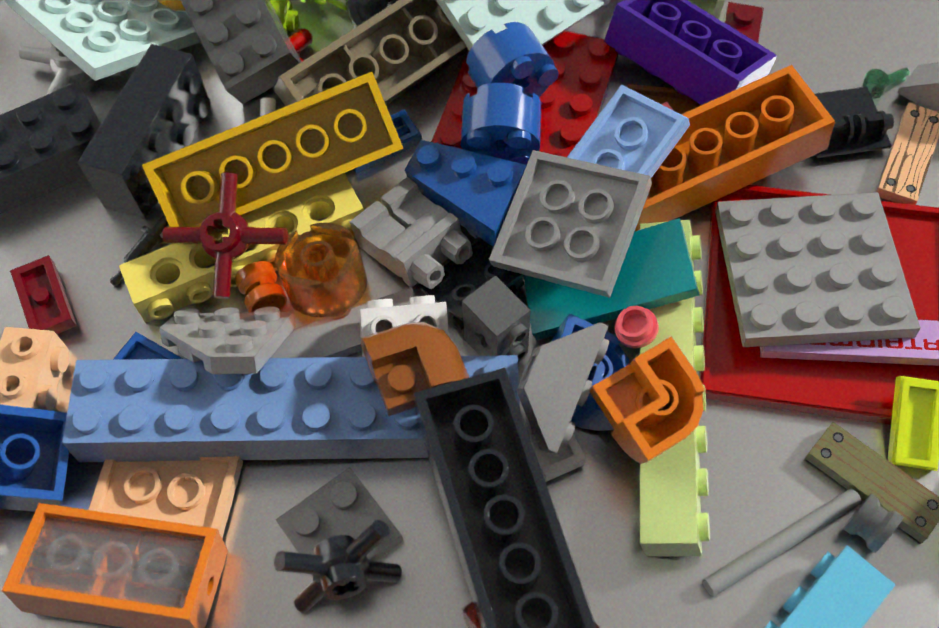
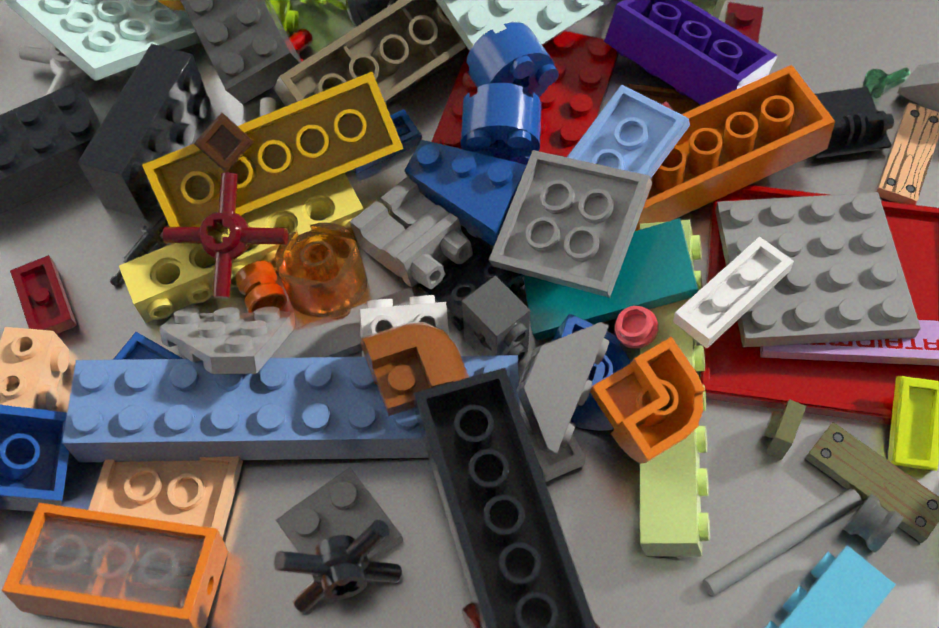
none -> reddish brown tile [194,113,255,172]
none -> white plate [673,237,794,348]
none -> olive plate [763,399,806,460]

